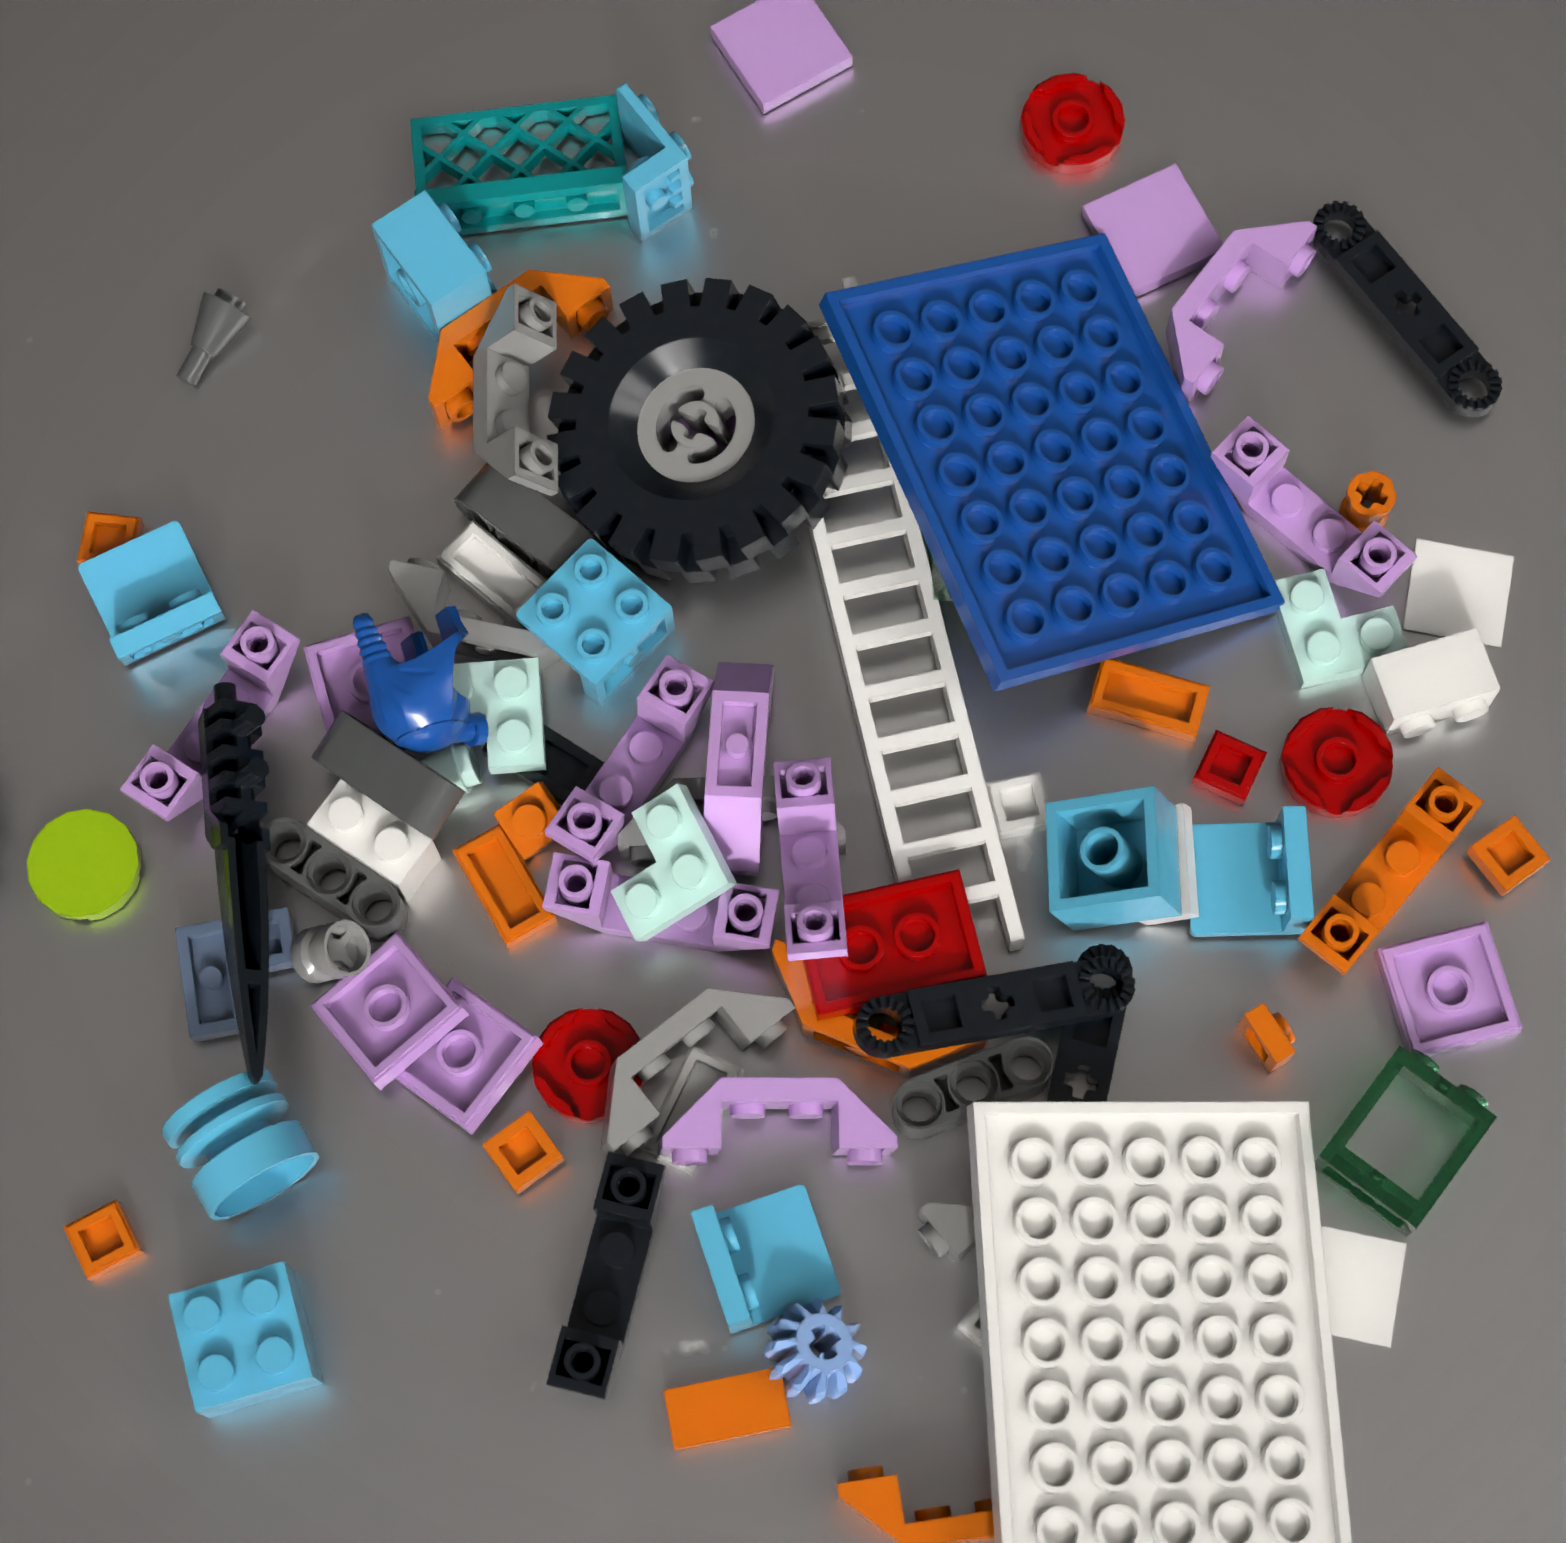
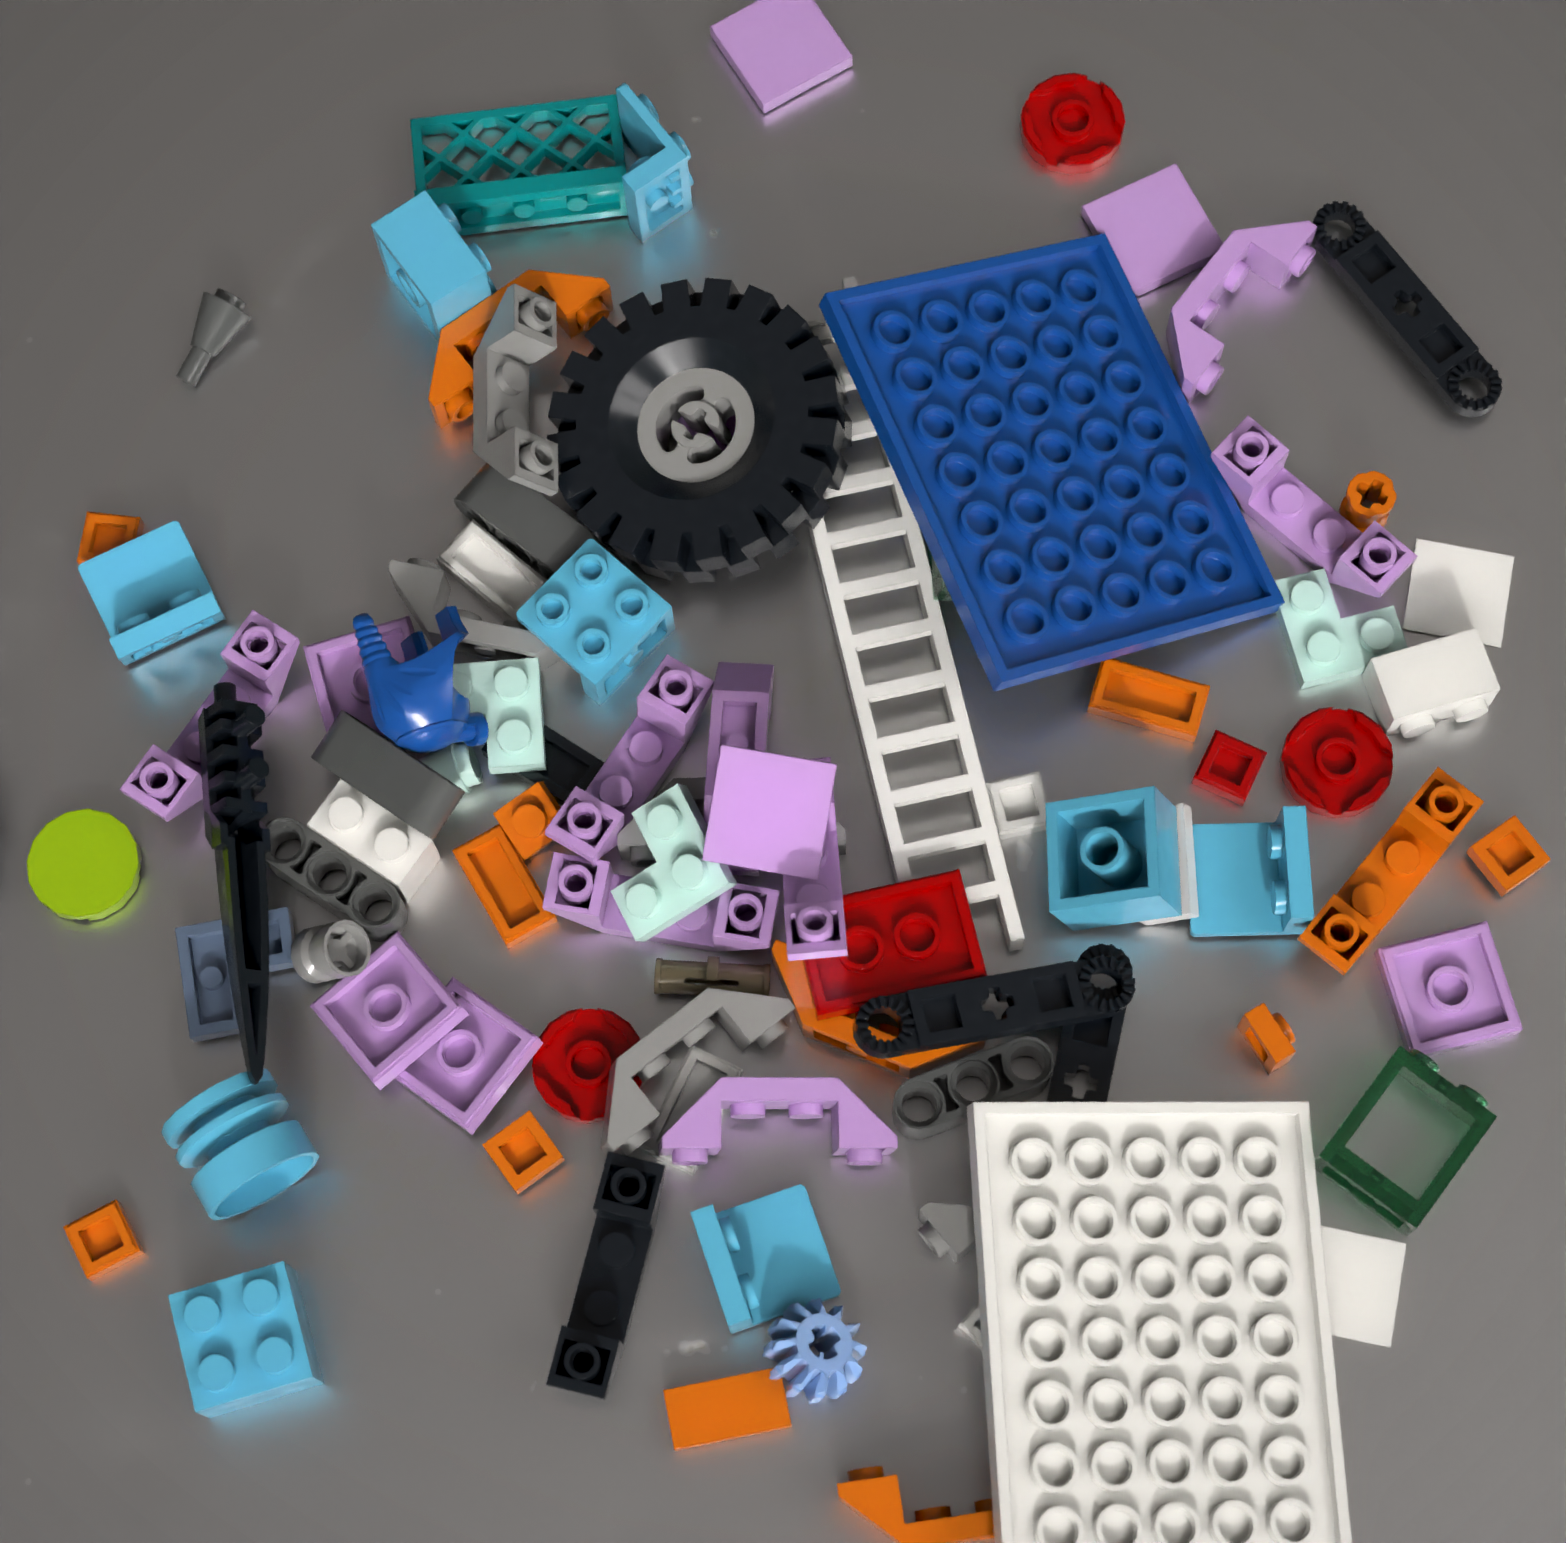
none -> dark tan pin [654,956,771,996]
none -> lavender tile [702,744,837,880]

